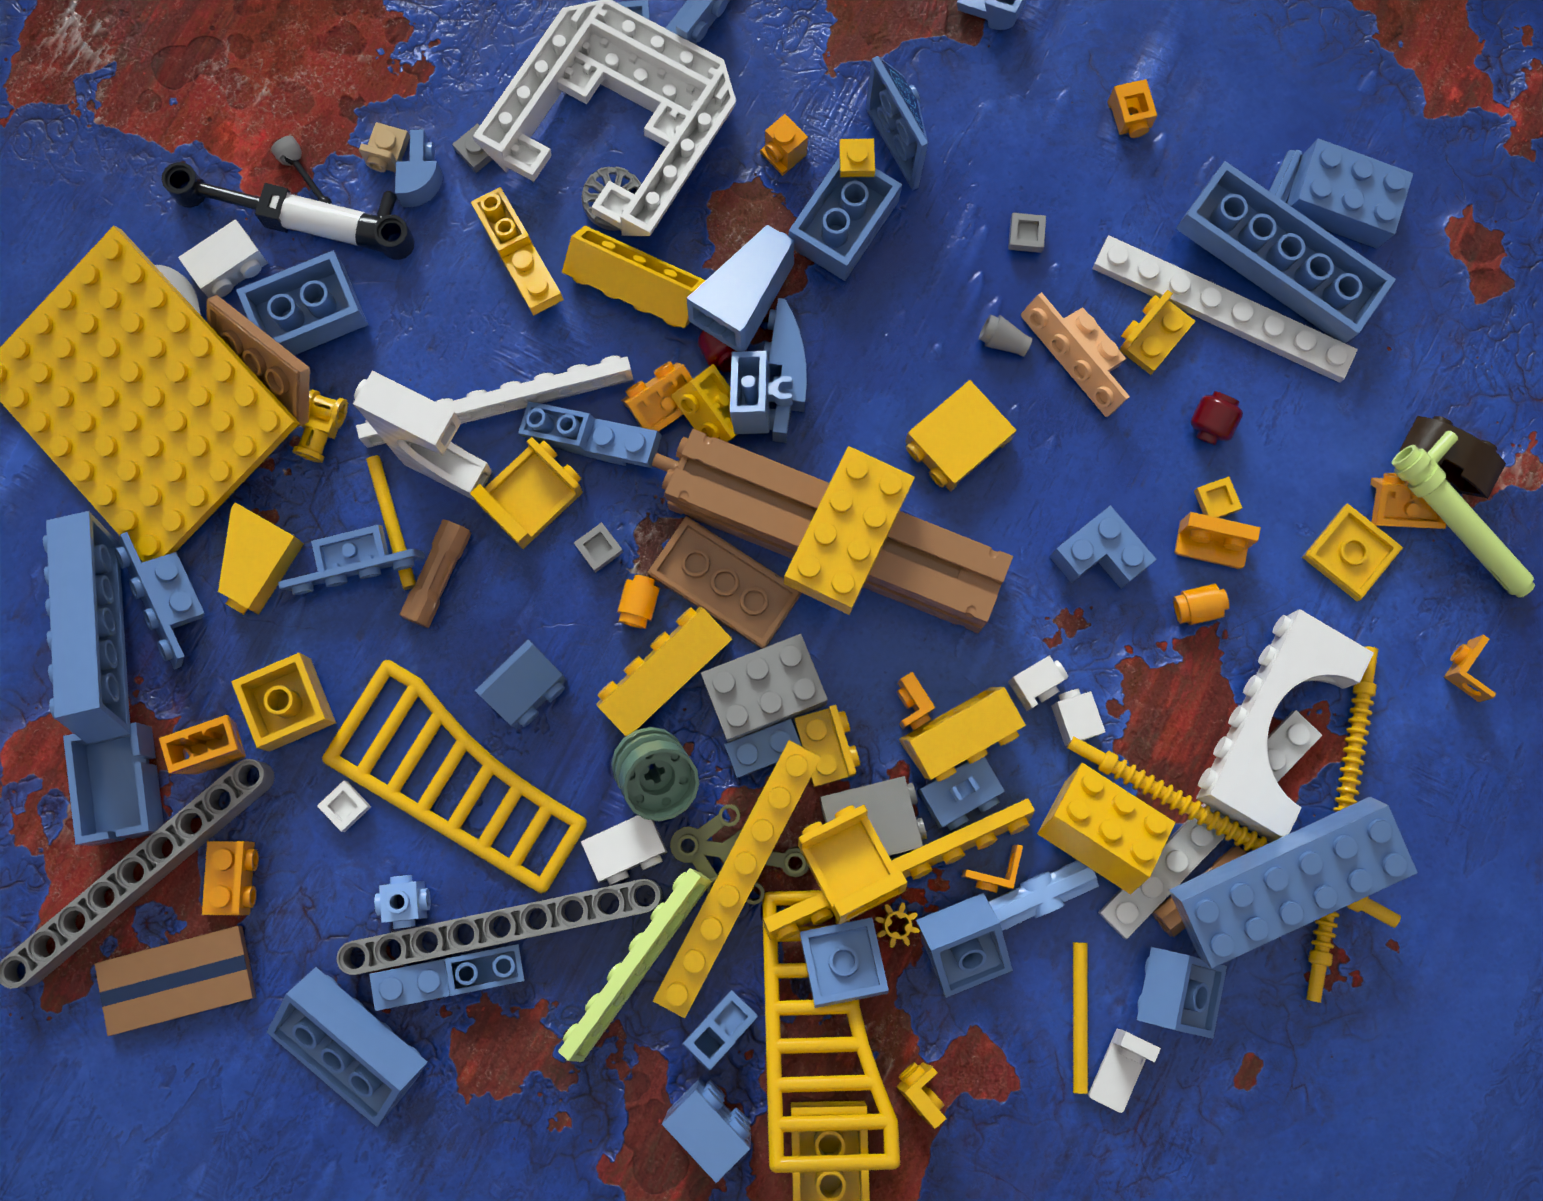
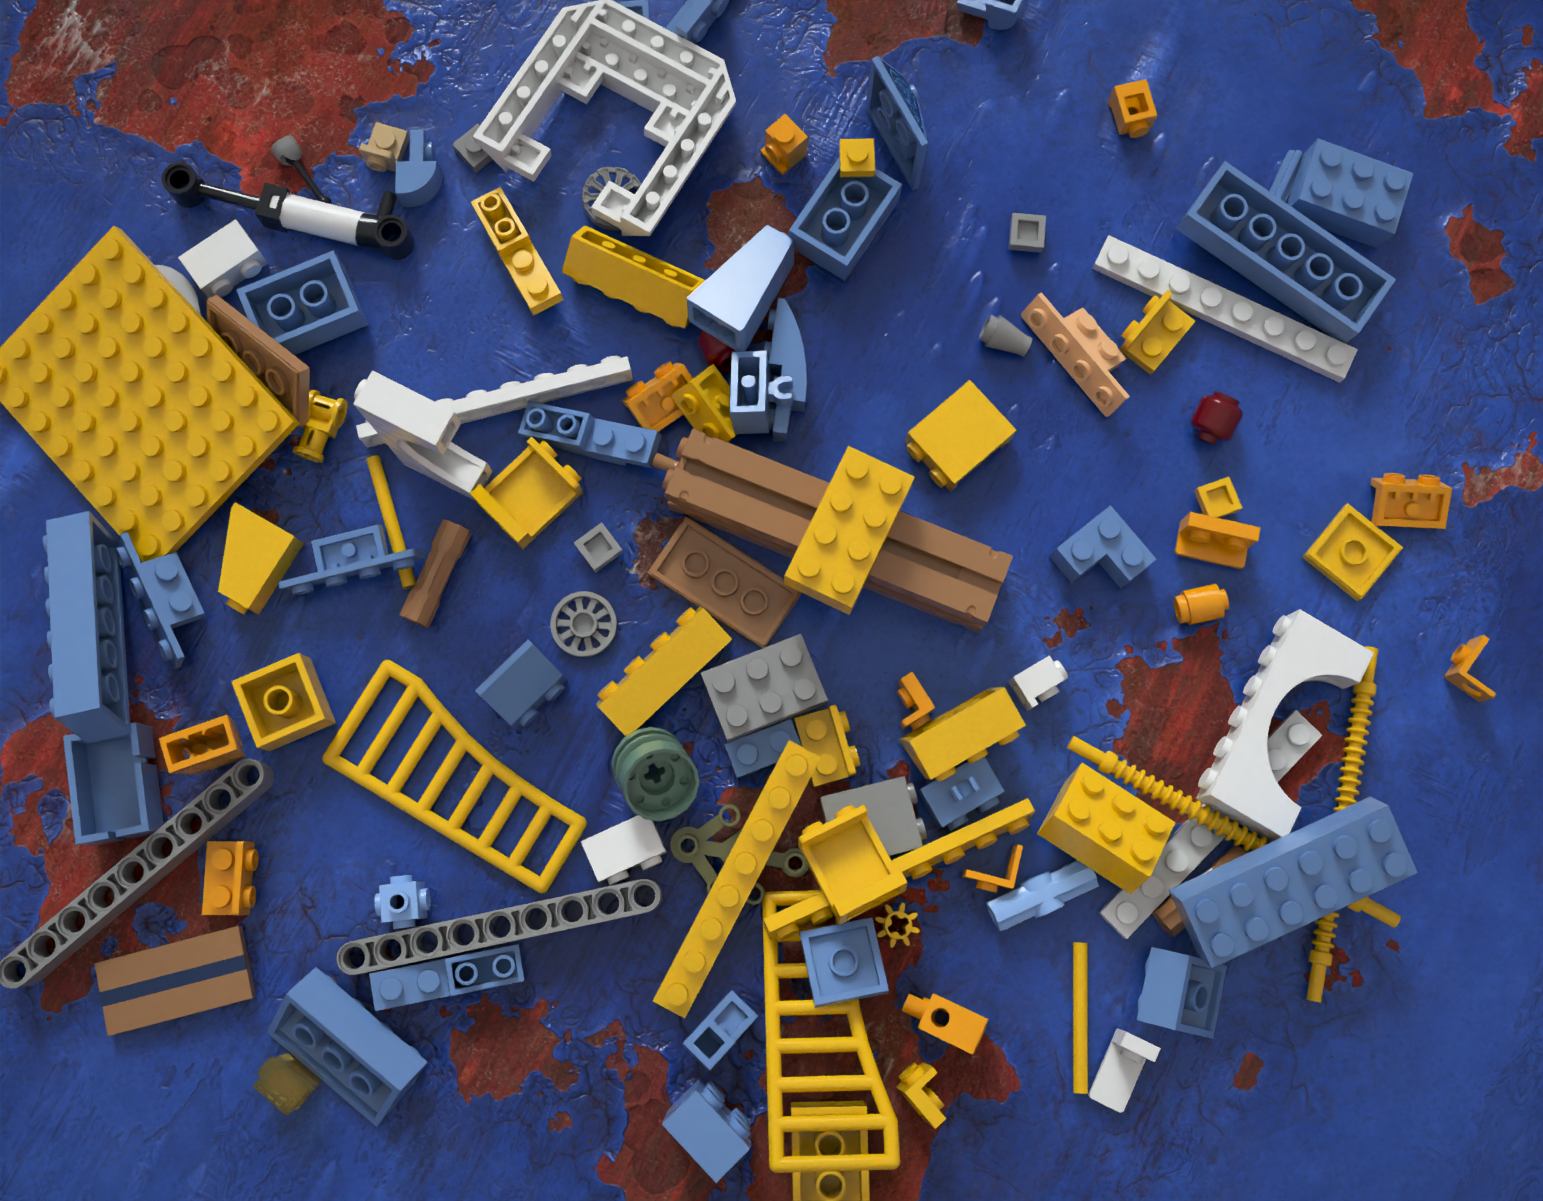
white plate [317,780,371,832] -> none
yellowish green plate [558,868,712,1062] -> none
light orange brick [617,575,660,629] -> none
medium blue slope [916,893,1013,998] -> none
white brick [1051,688,1105,746] -> none
yellowish green cylinder [1392,431,1535,598] -> none
dark brown brick [1399,416,1506,499] -> none
none -> clear yellow brick [253,1053,321,1116]
none -> light grey wheel [550,591,617,658]
none -> light orange torso [902,991,990,1055]

